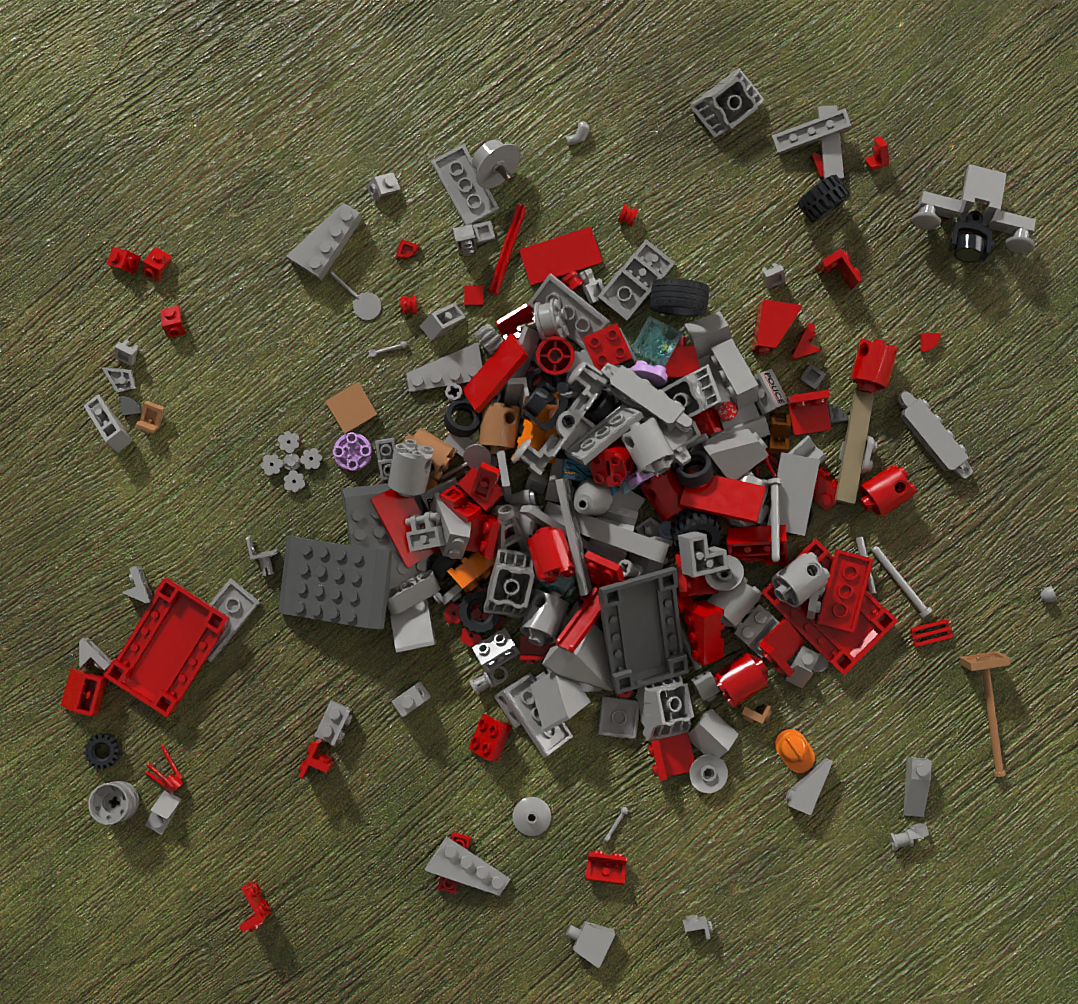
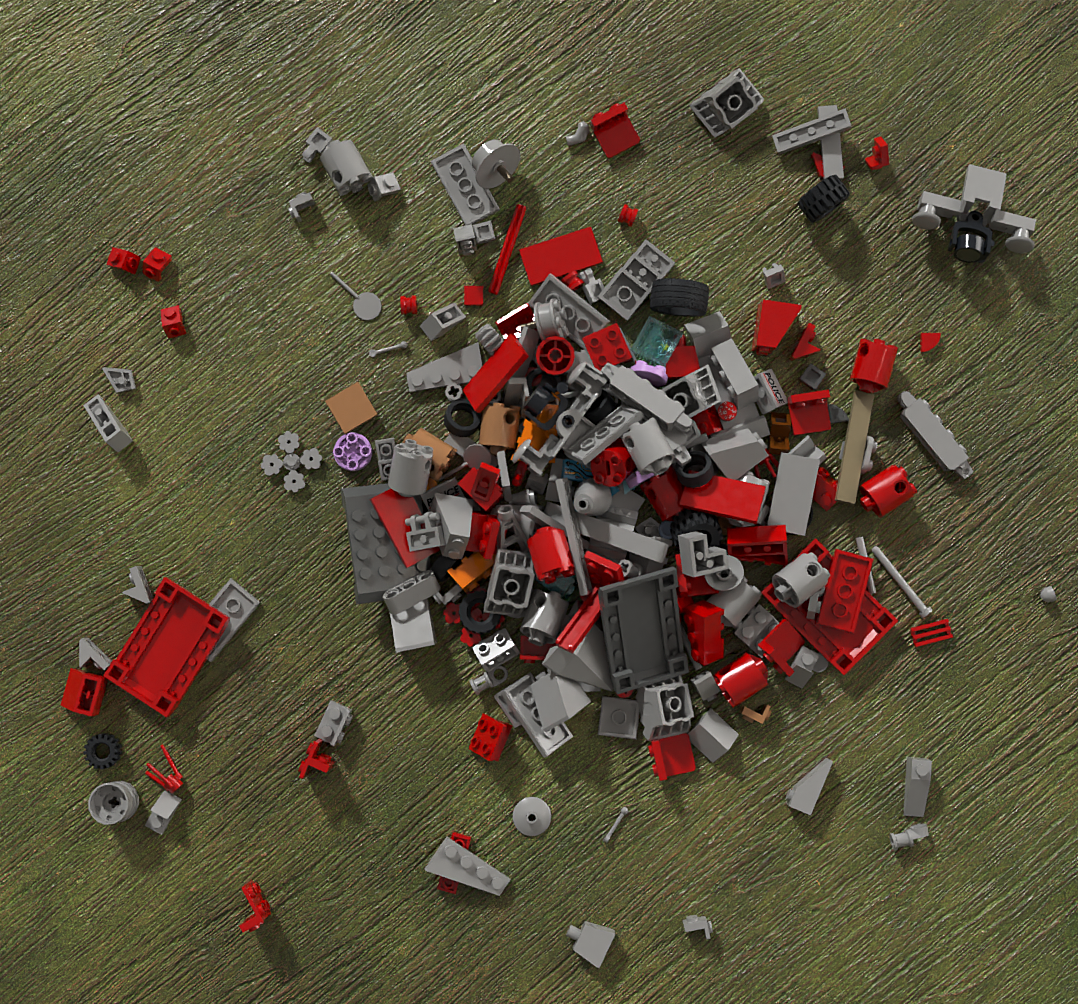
light grey tile [115,340,138,366] -> none
dark grey tile [120,396,142,416] -> none
medium nougat bracket [135,401,165,433] -> none
light grey bracket [246,535,278,576] -> none
dark grey slope [278,536,393,629] -> none
light grey wedge [286,203,362,281] -> none
light grey torso [390,681,431,718] -> none
red tile [396,239,420,259] -> none
red slope [439,485,482,523] -> none
red bracket [585,851,628,886] -> none
light grey dish [689,754,728,793] -> none
light grey bar [768,478,782,562] -> none
orange piece [775,729,815,773] -> none
red bracket [814,248,862,289] -> none
medium nougat tile [959,651,1010,777] -> none
none -> light grey bracket [288,192,315,222]
none -> light grey plate [302,127,333,163]
none -> light grey cylinder [320,140,373,196]
none -> red piece [511,461,528,487]
none -> red bracket [590,102,640,158]

